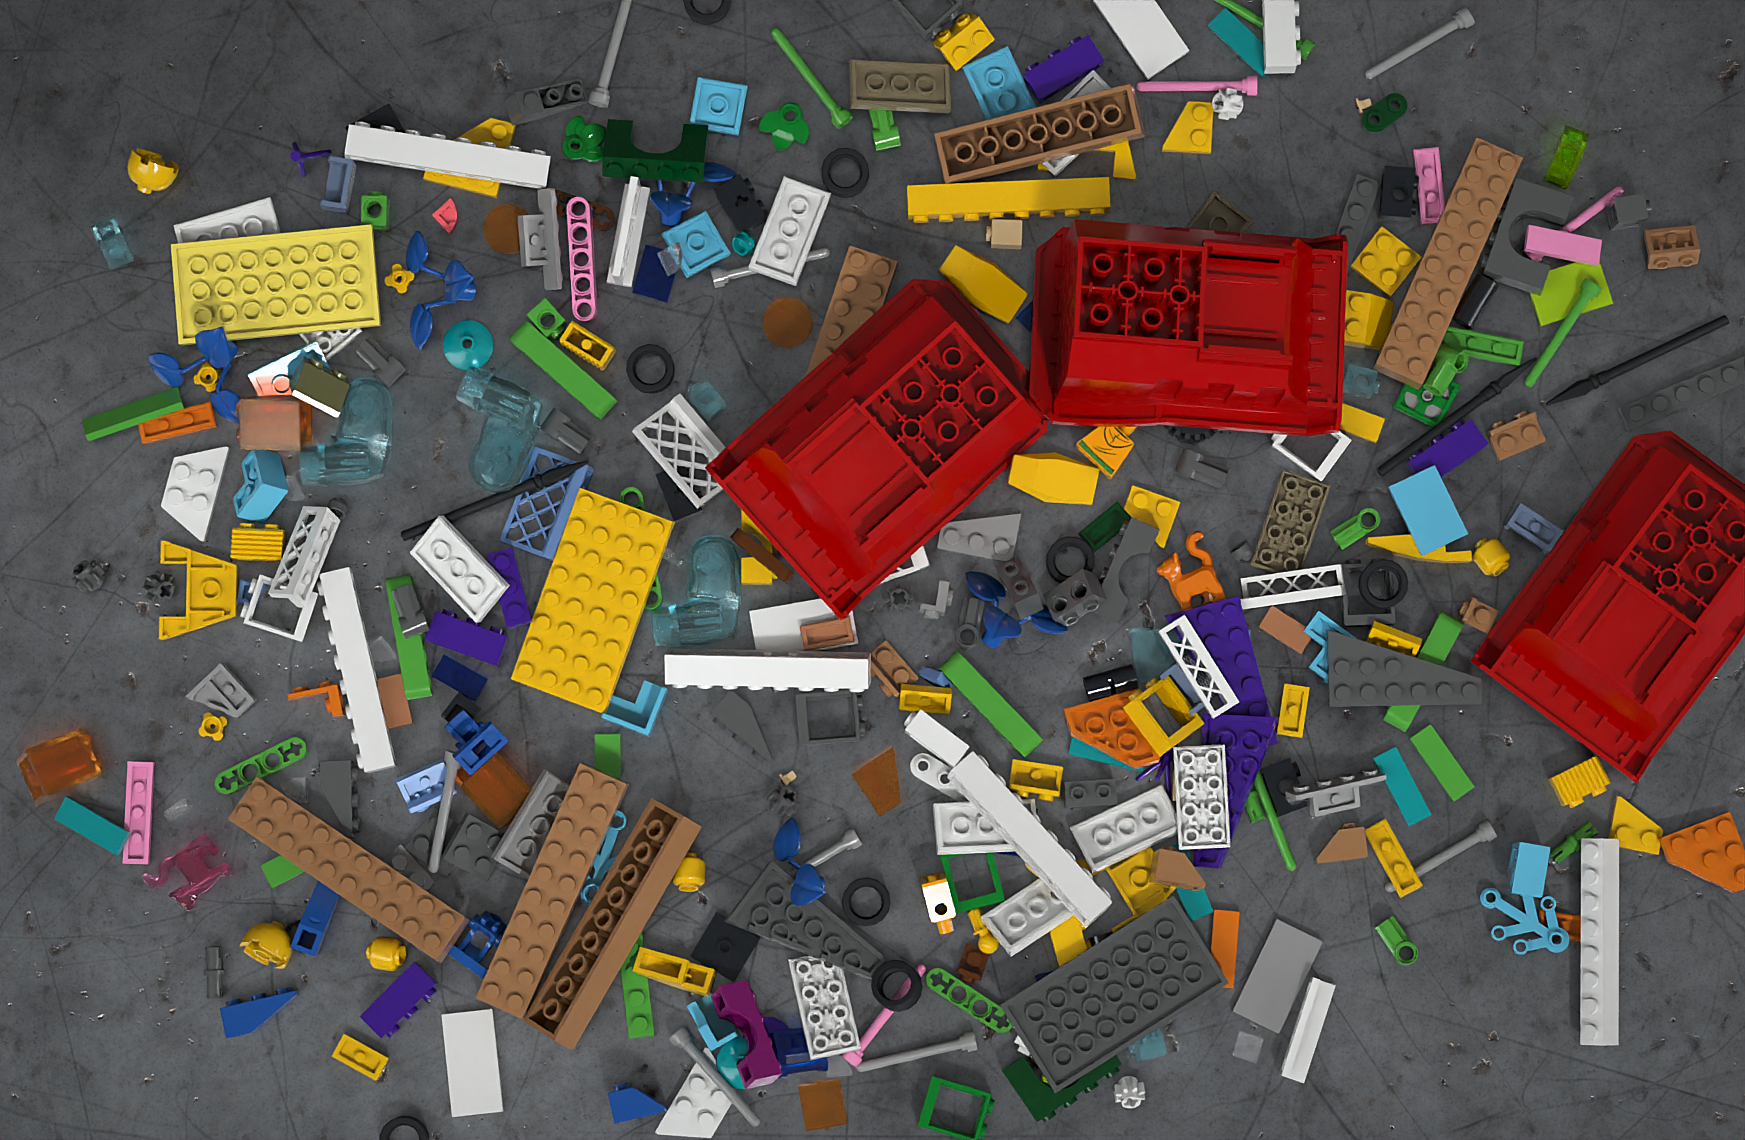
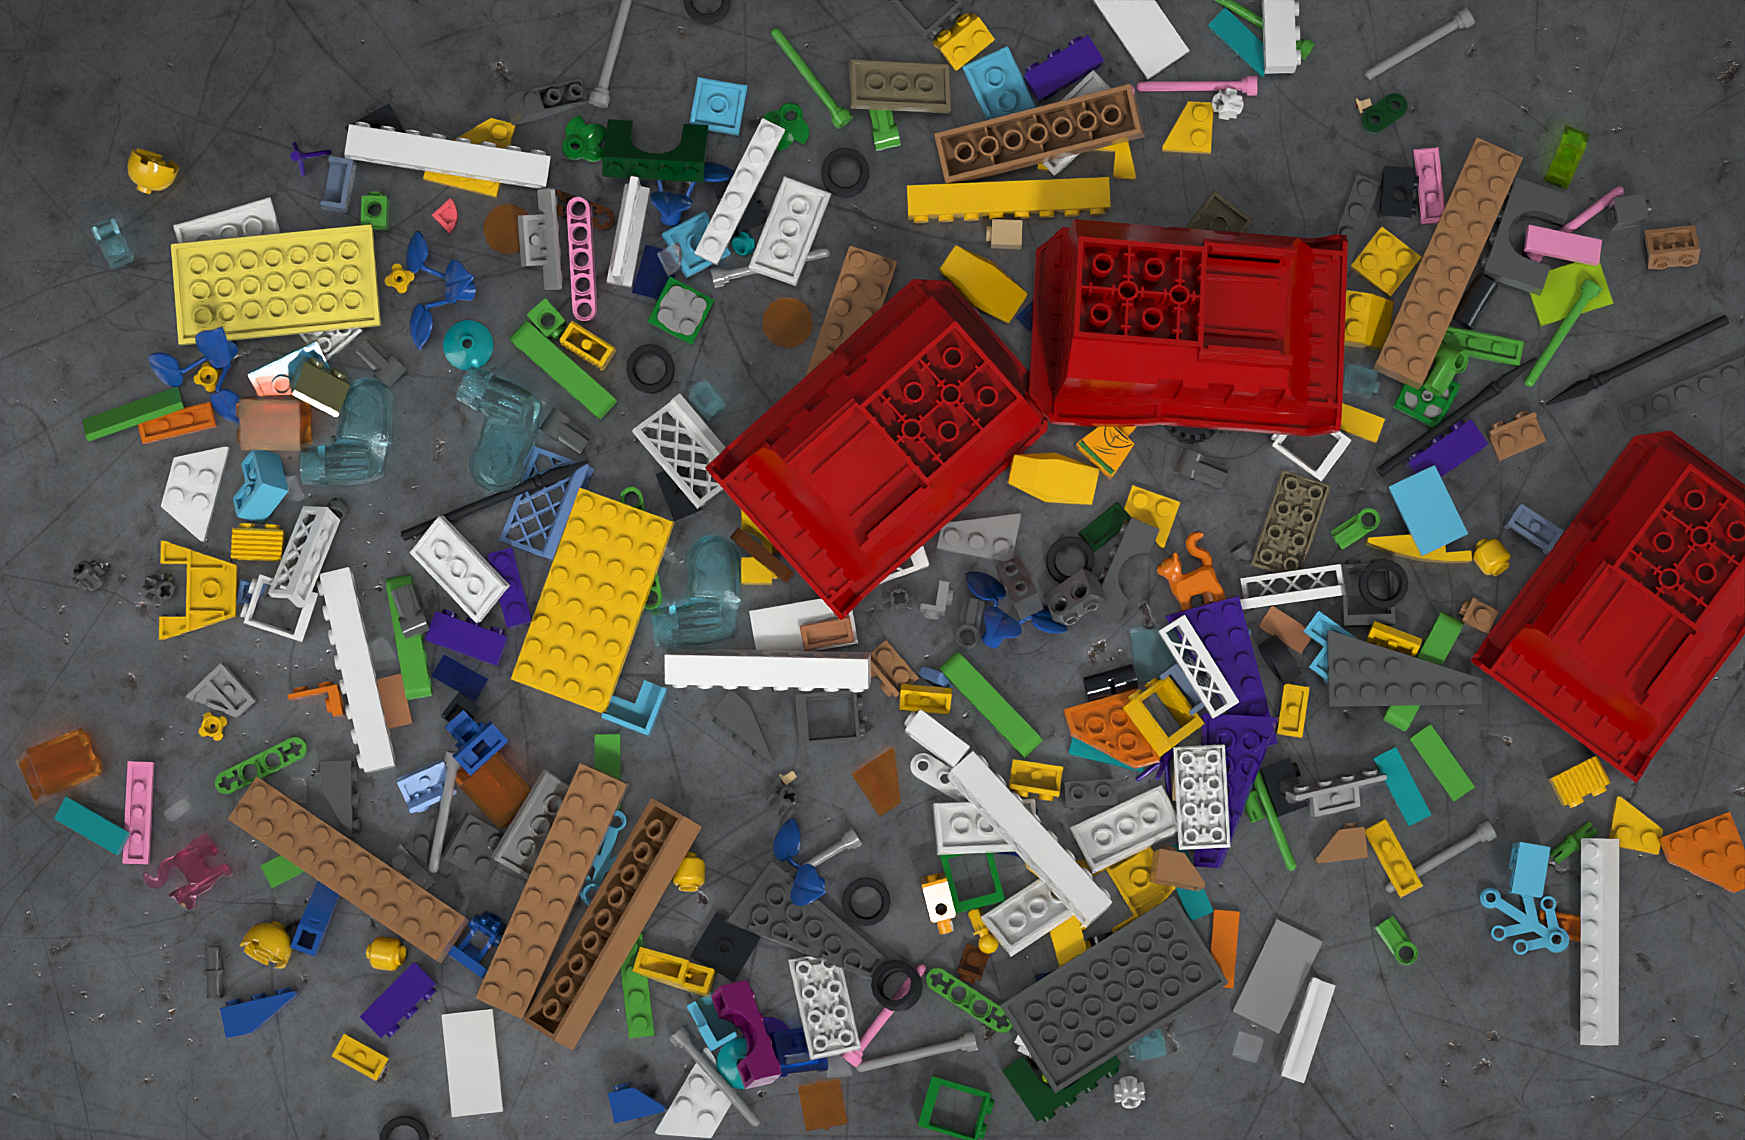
none -> light grey piece [646,277,714,345]
none -> white plate [695,118,785,265]
none -> black tyre [1258,635,1301,685]

